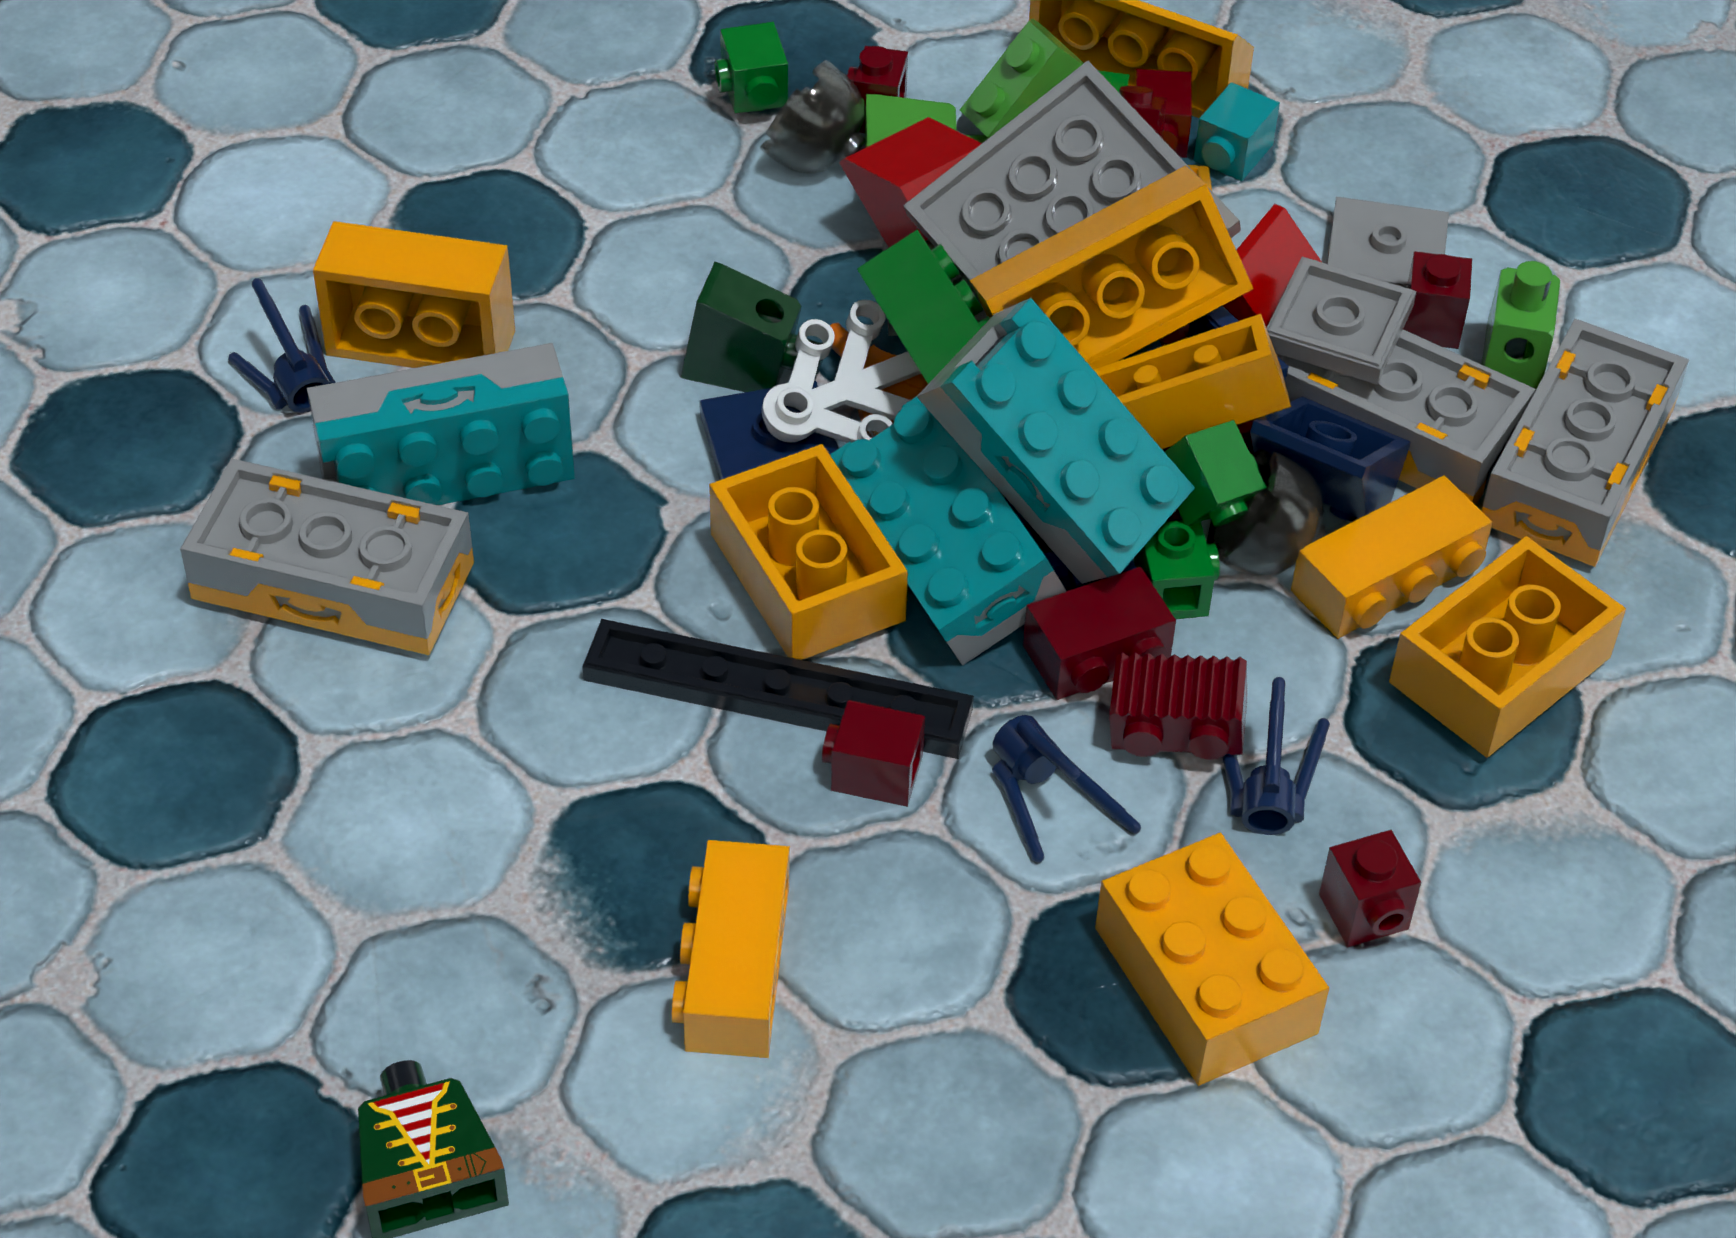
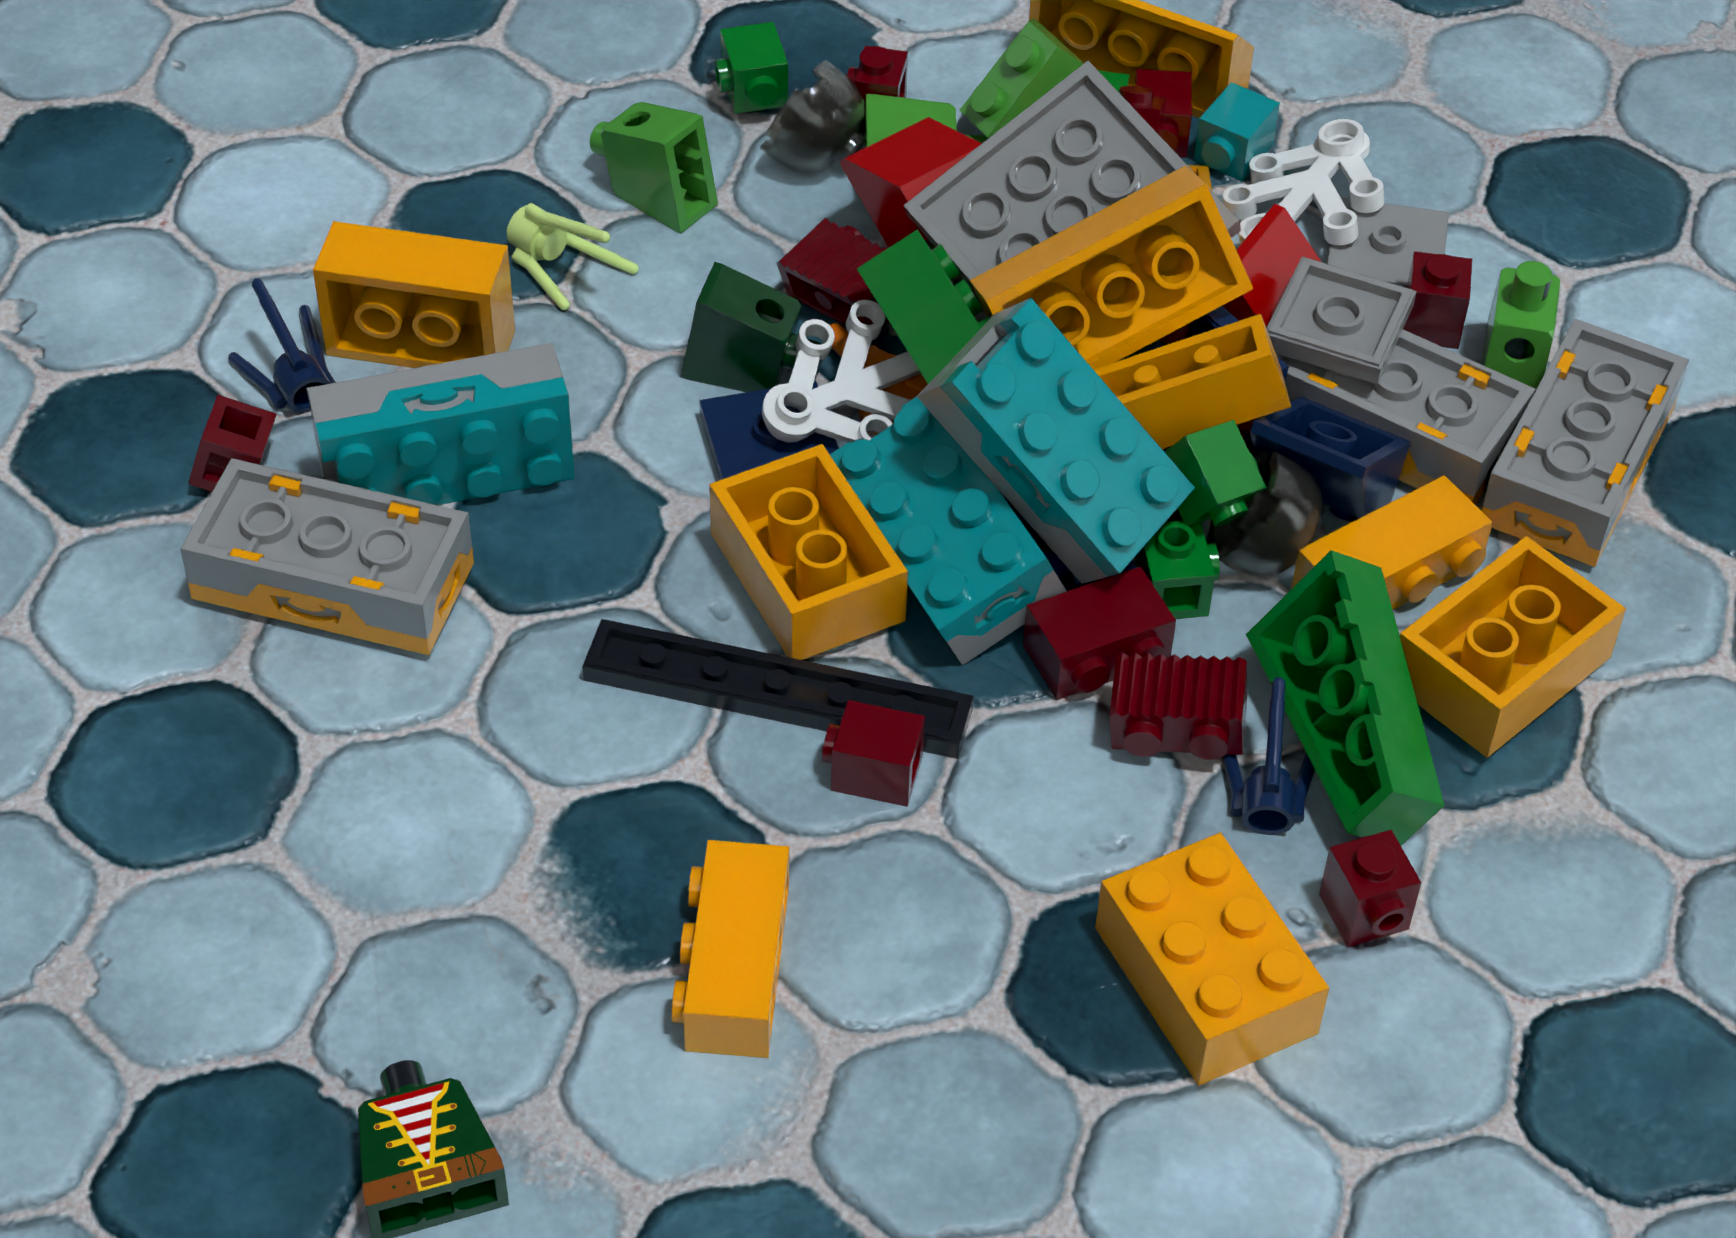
dark blue plant [992,715,1141,863] -> none
none -> dark red brick [188,395,277,492]
none -> yellowish green plant [507,203,639,310]
none -> bright green torso [589,102,718,233]
none -> dark red brick [776,218,891,339]
none -> white plant [1222,119,1384,245]
none -> green wedge [1246,550,1445,845]

